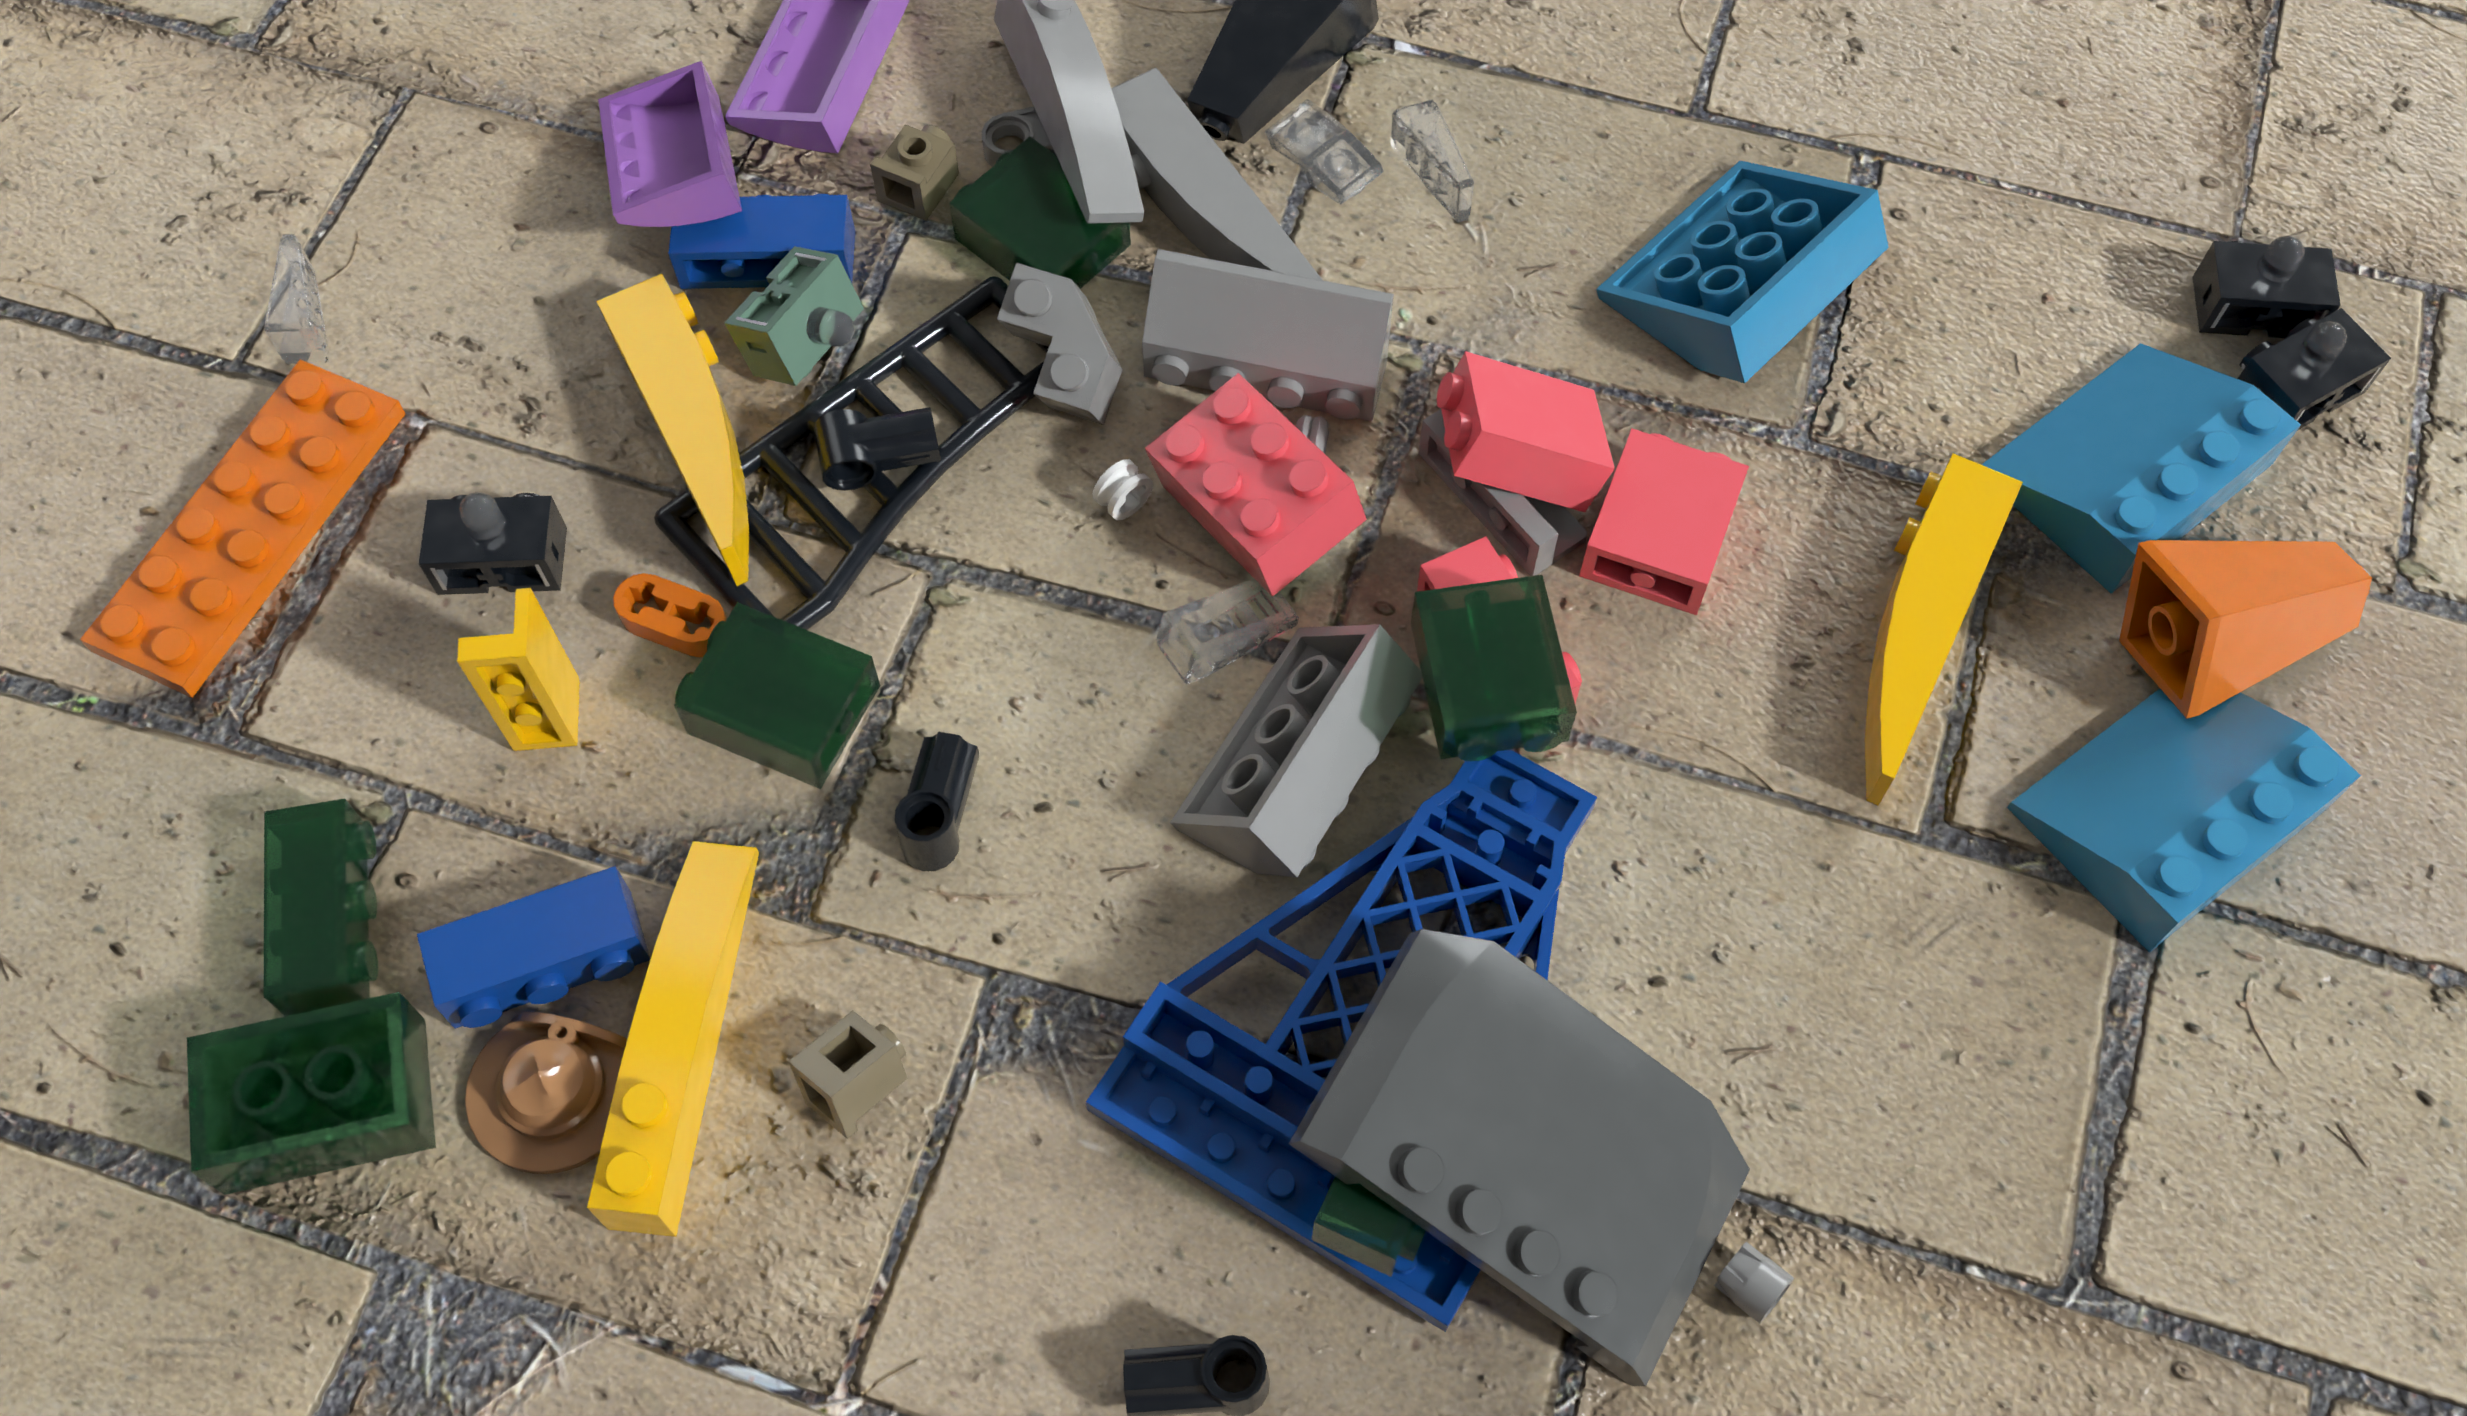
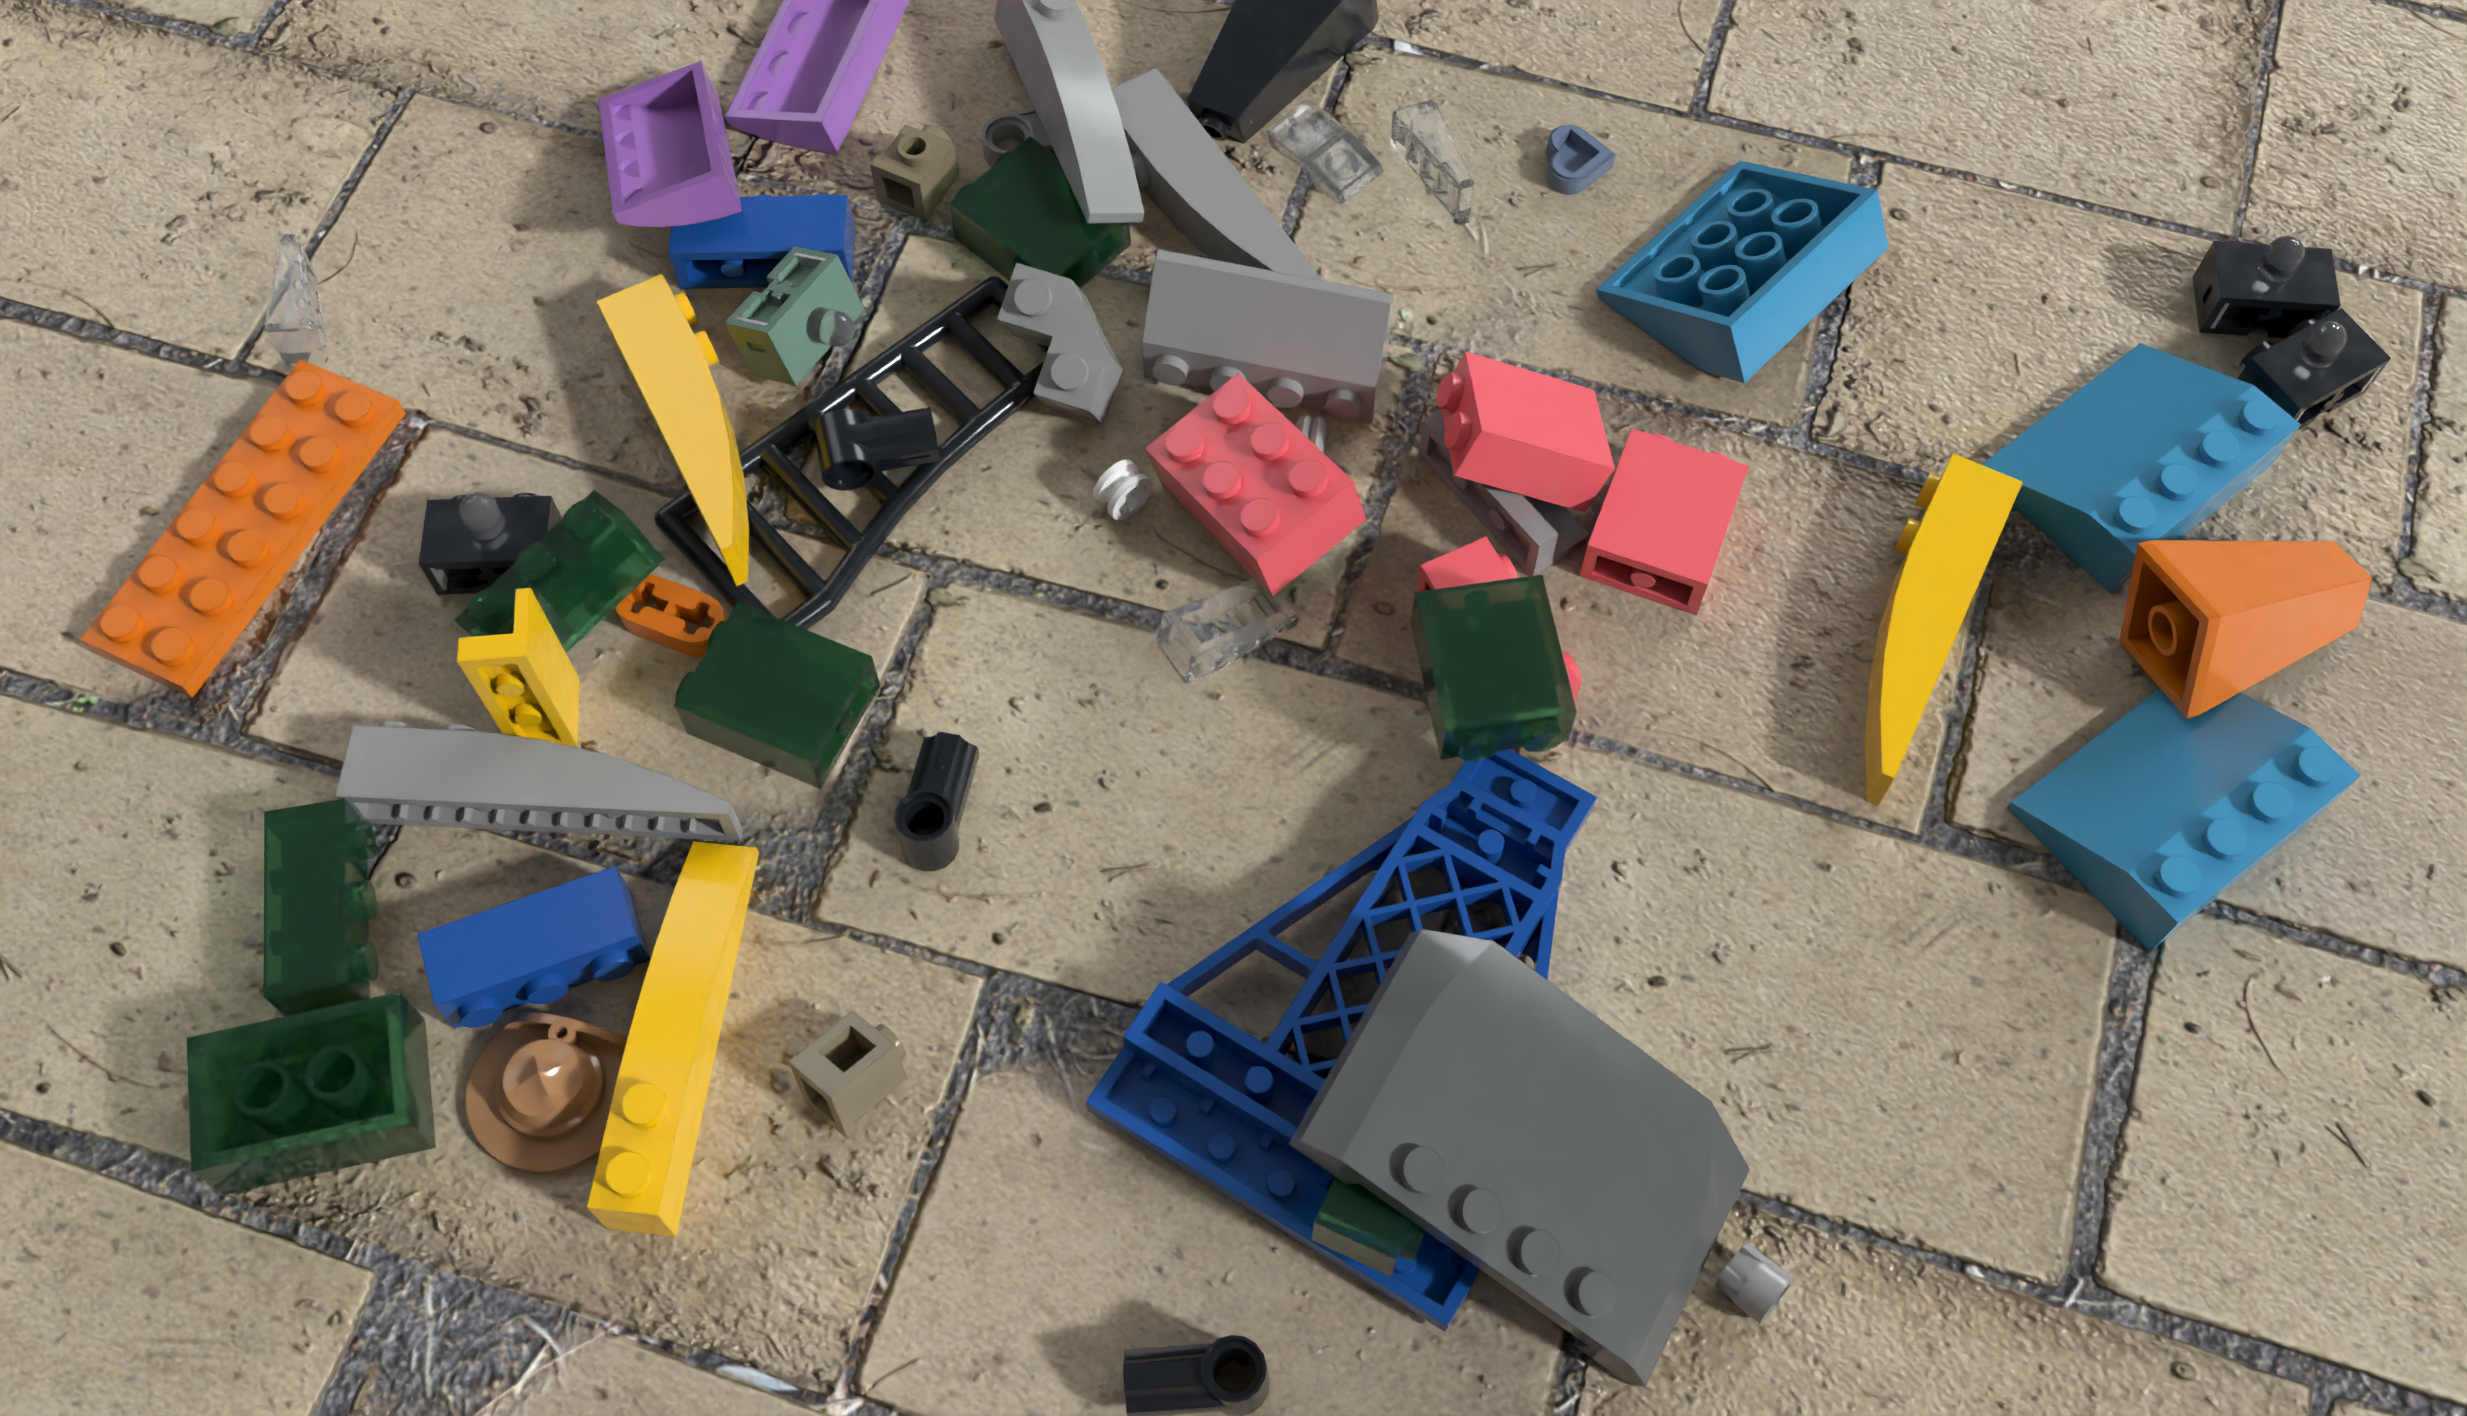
light grey slope [1170,624,1424,877] -> none
none -> light grey slope [335,721,743,841]
none -> clear green brick [454,490,665,653]
none -> sand blue tile [1546,125,1616,195]

